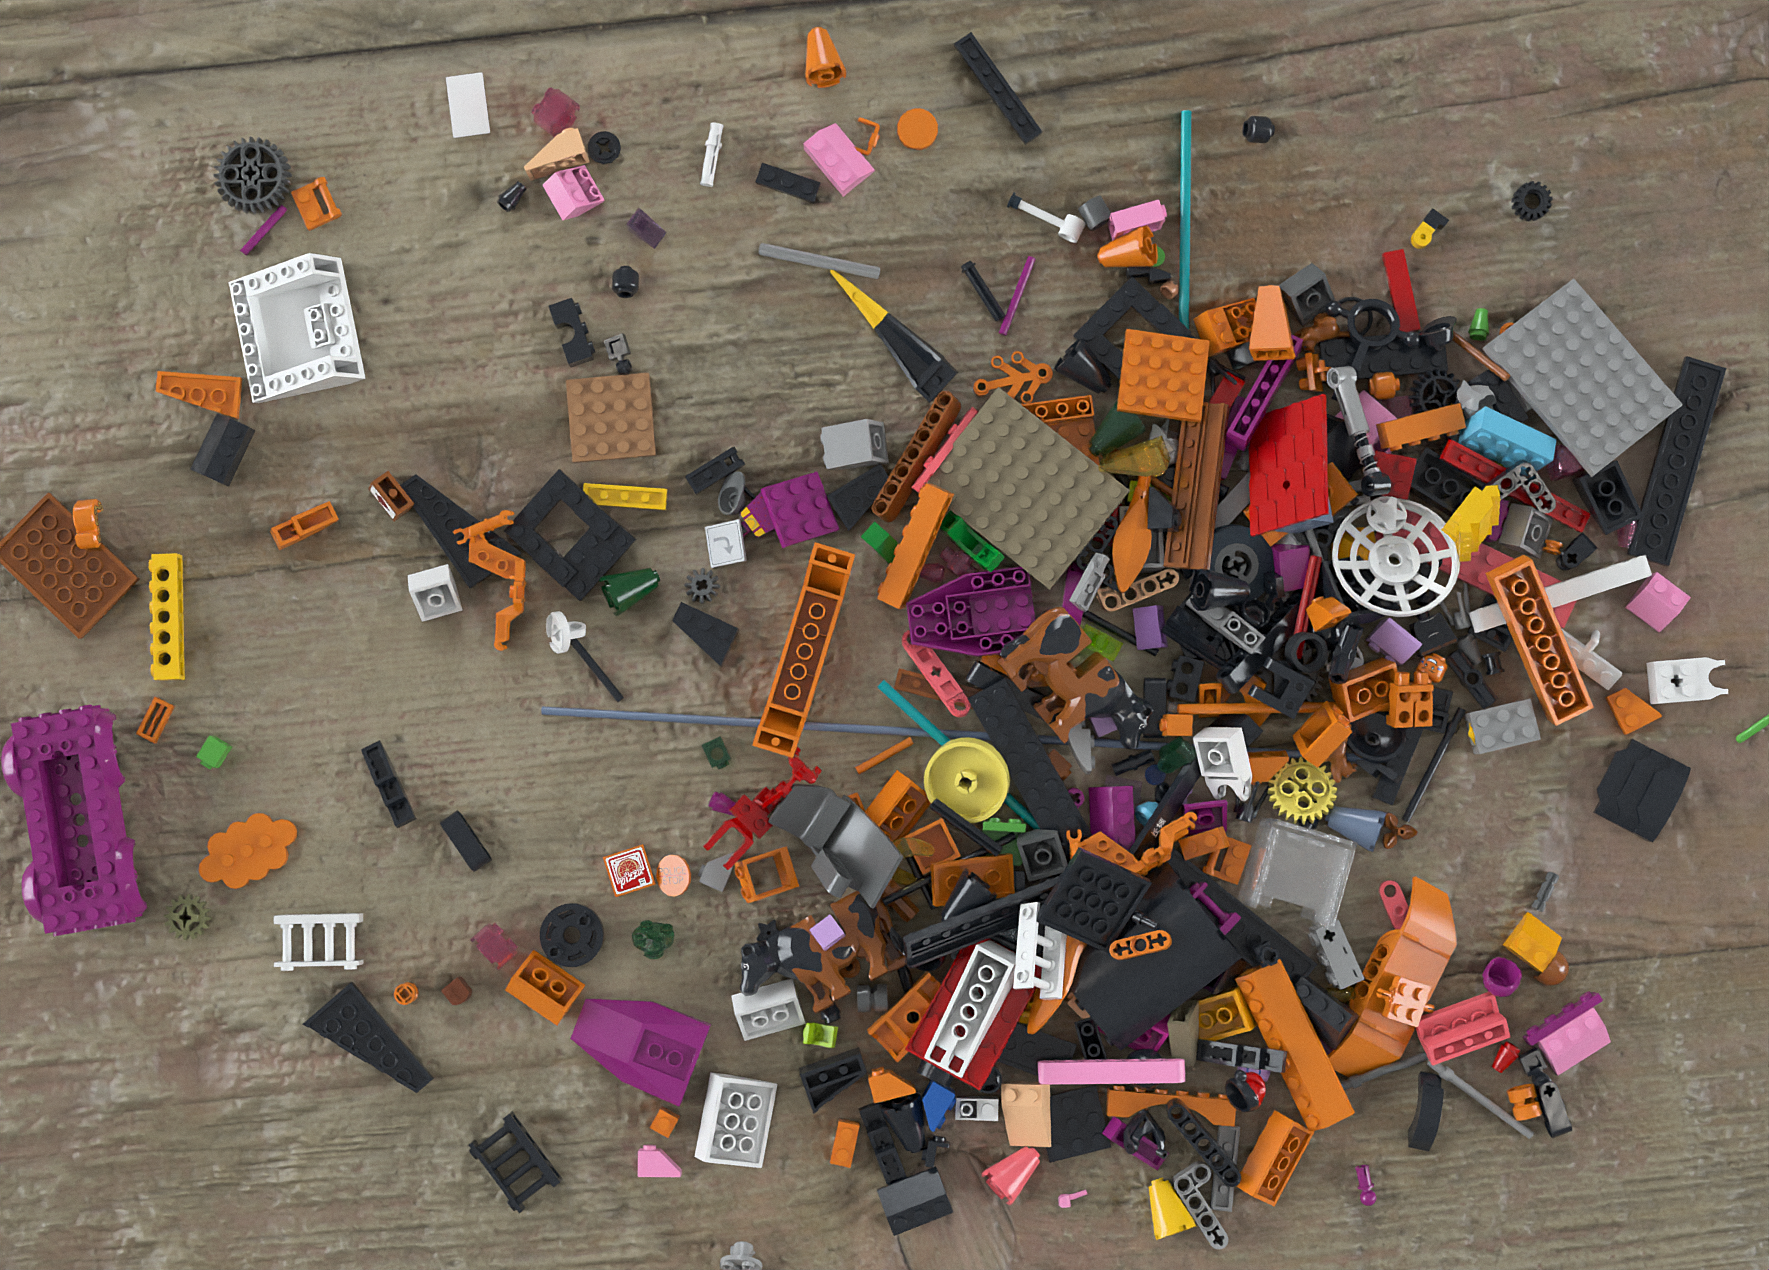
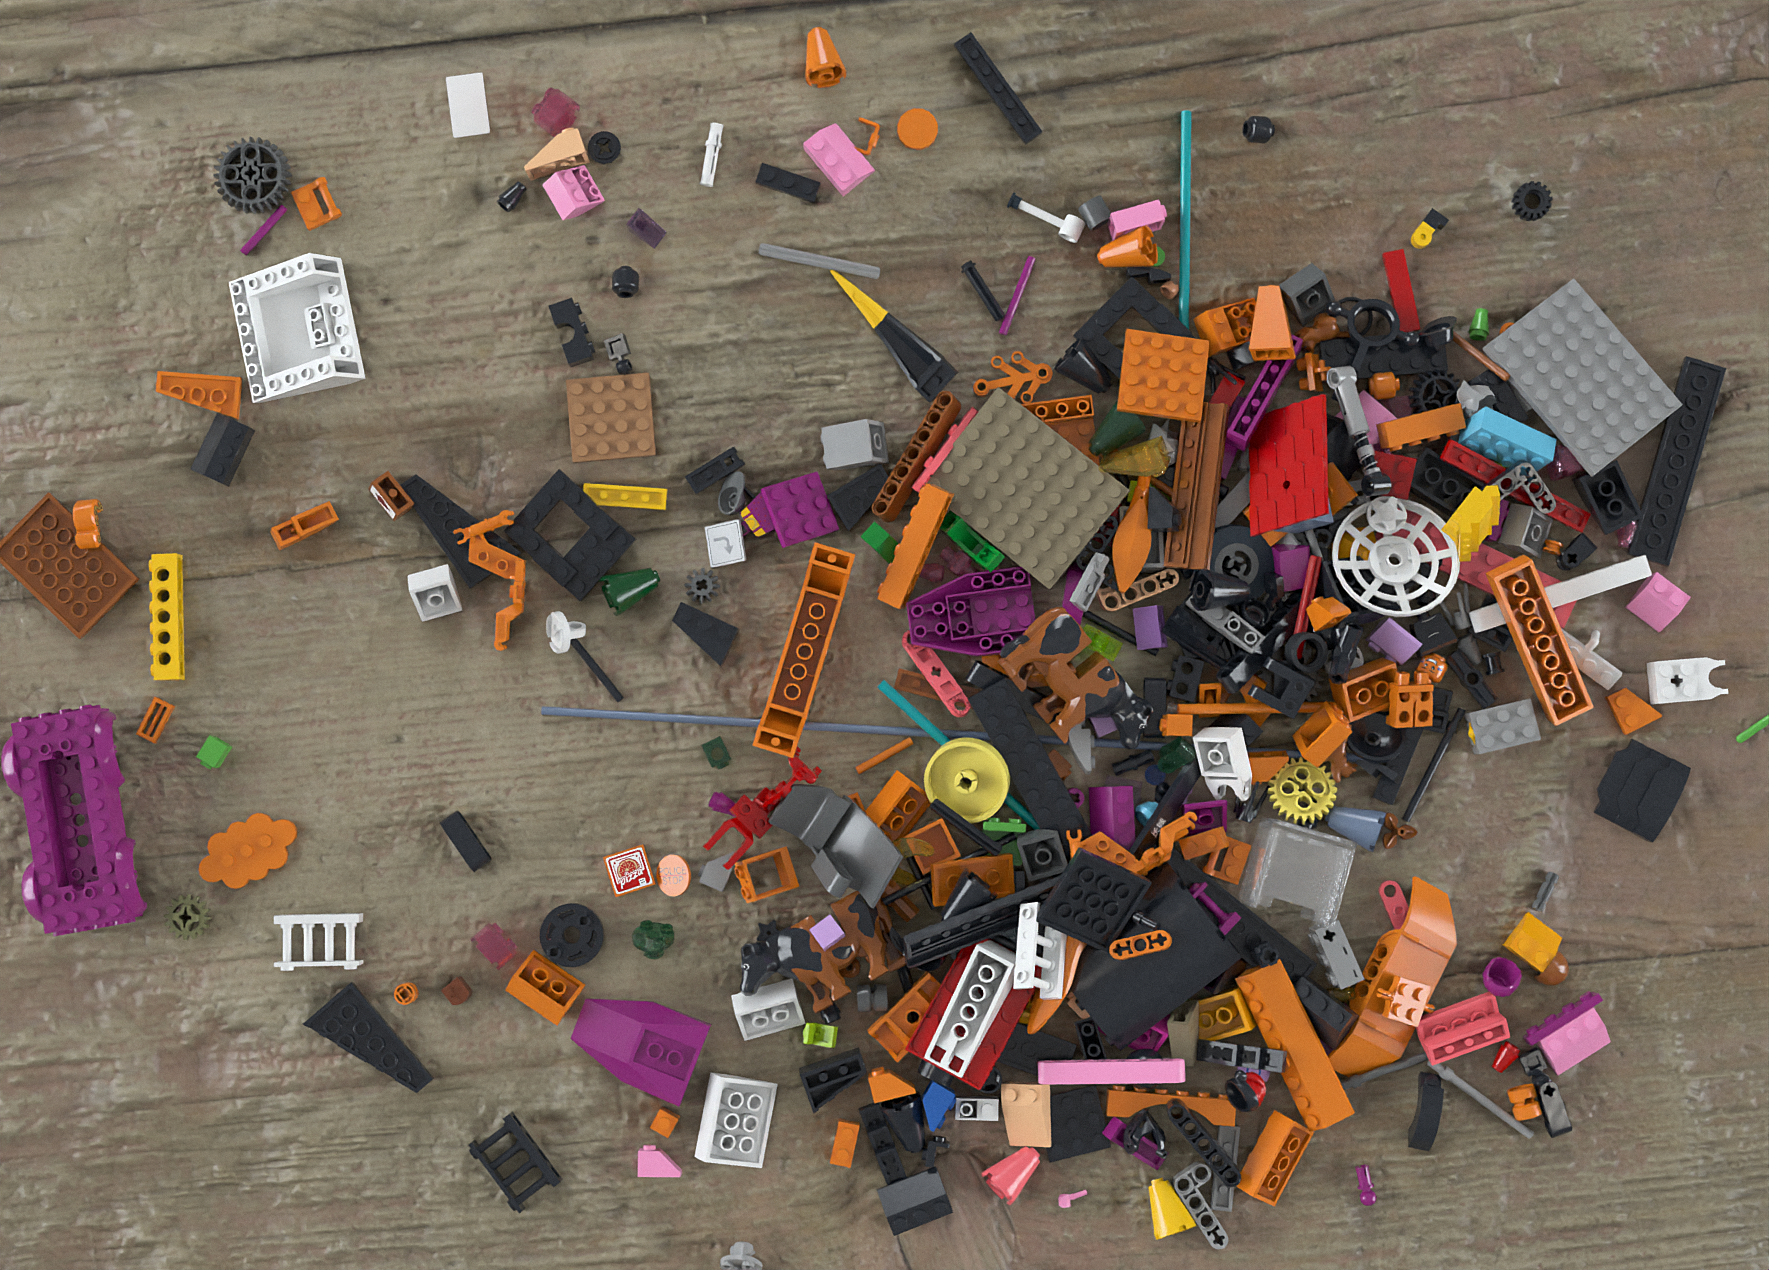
black slope [361,740,417,828] -> none

